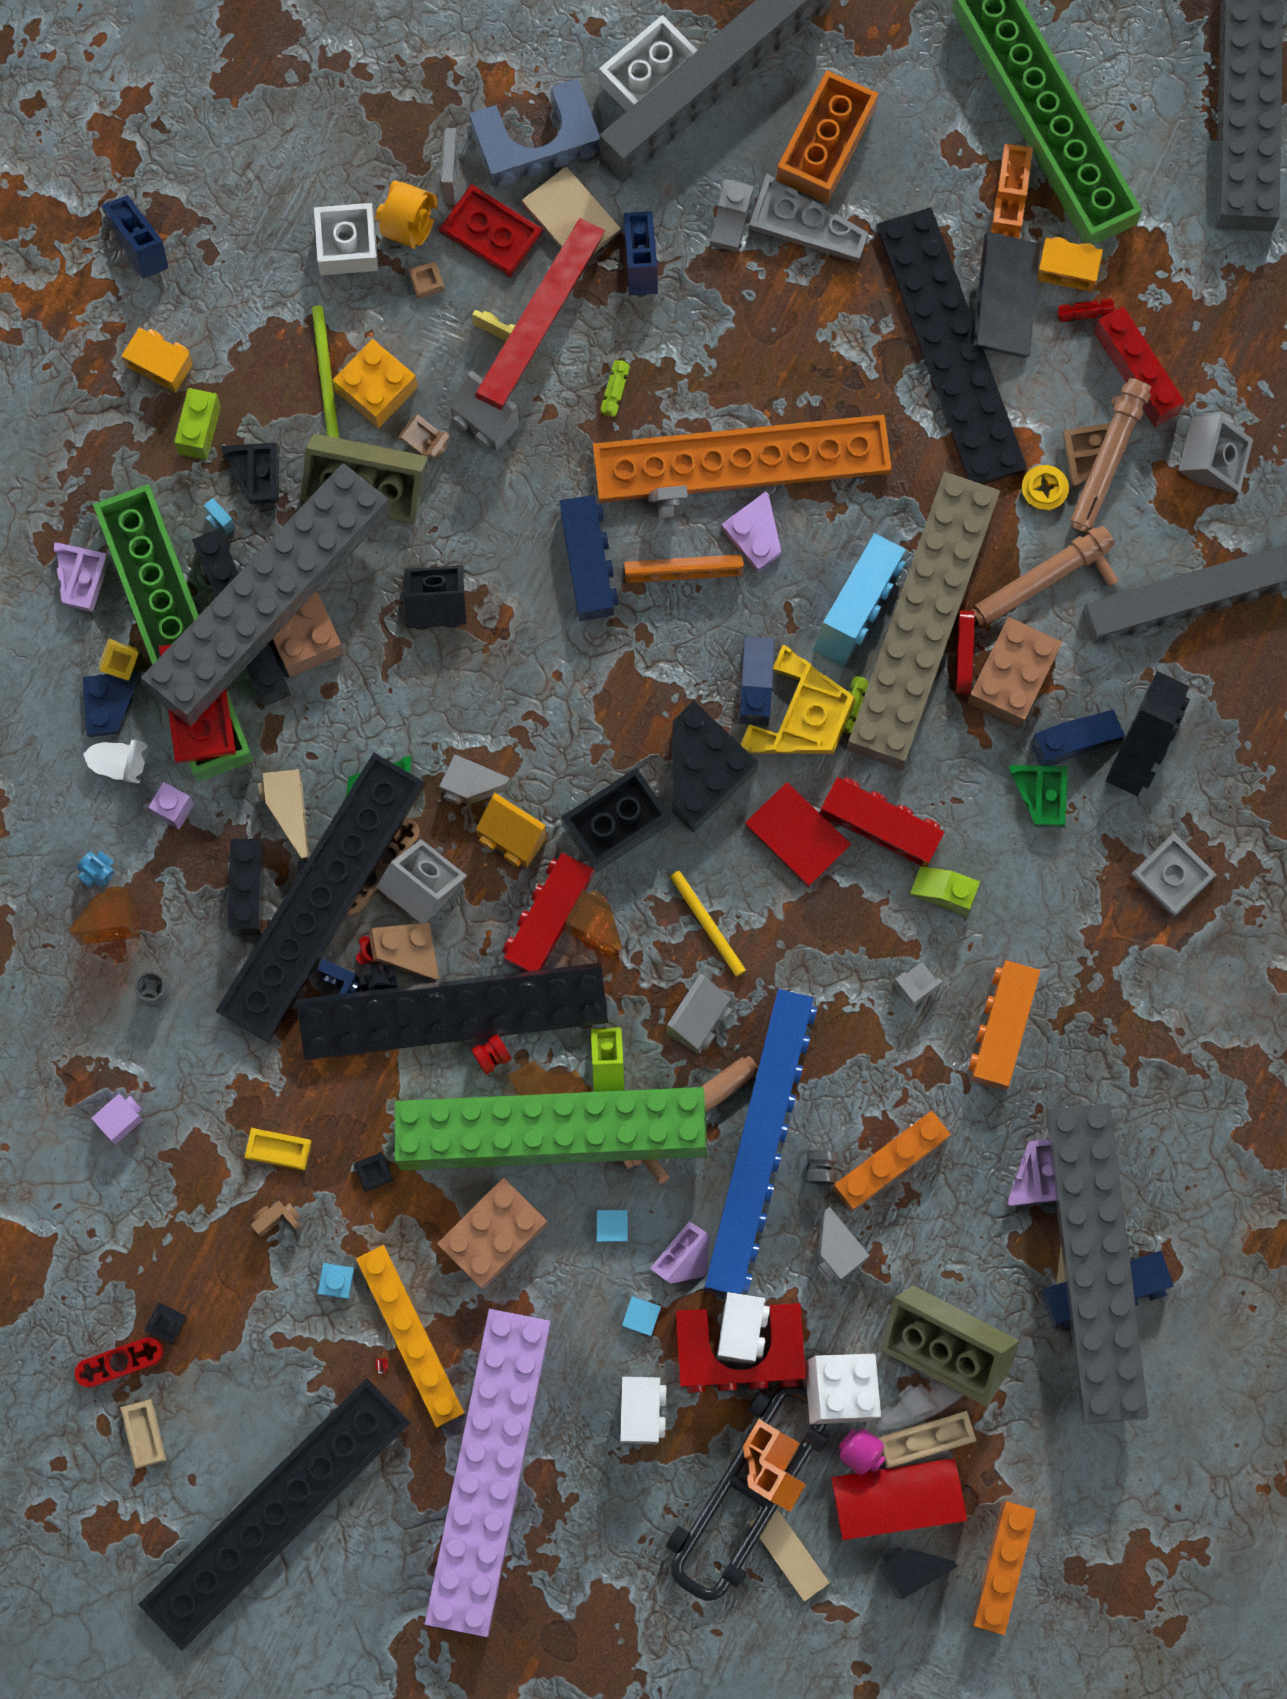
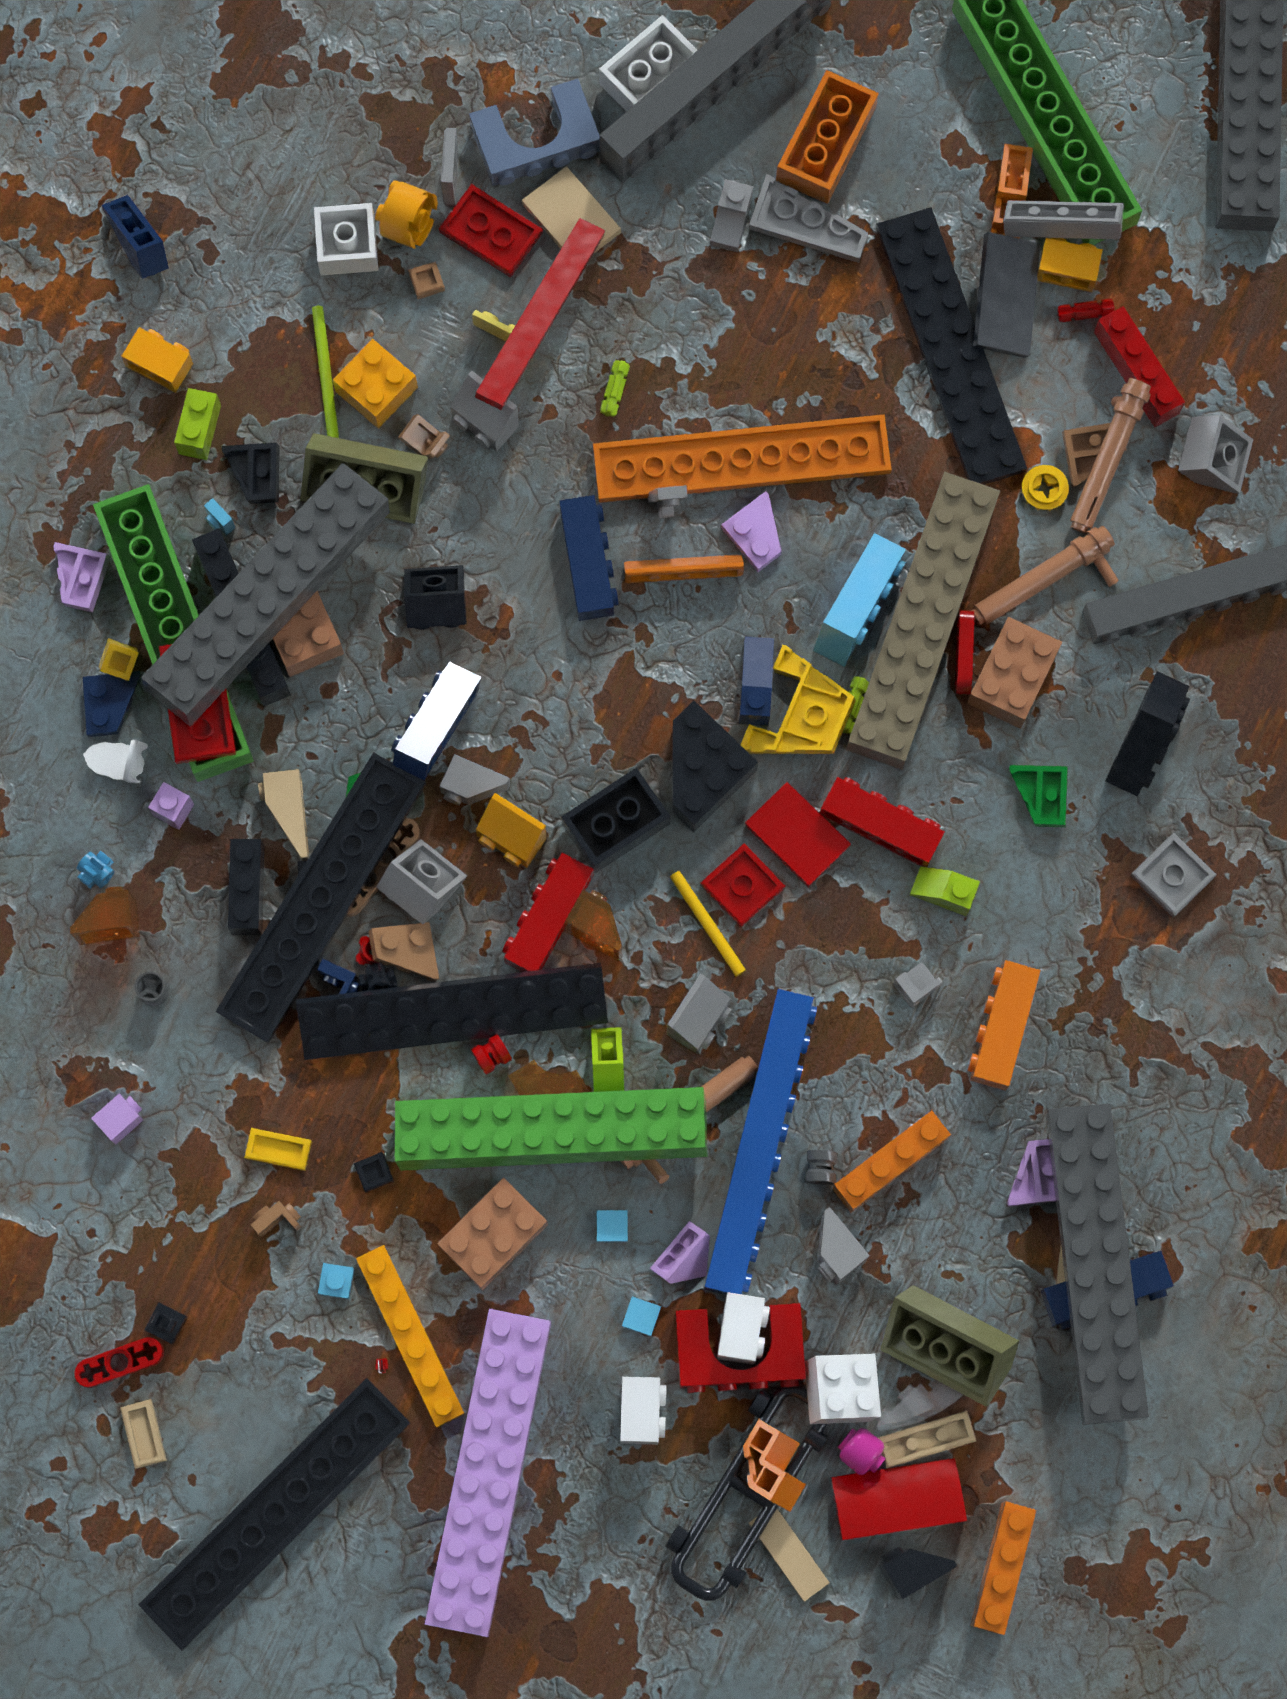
dark blue slope [624,211,658,295] -> none
dark blue slope [1031,710,1125,766] -> none
none -> brick [391,662,481,781]
none -> red tile [700,843,786,928]
none -> light grey slope [1003,201,1124,239]

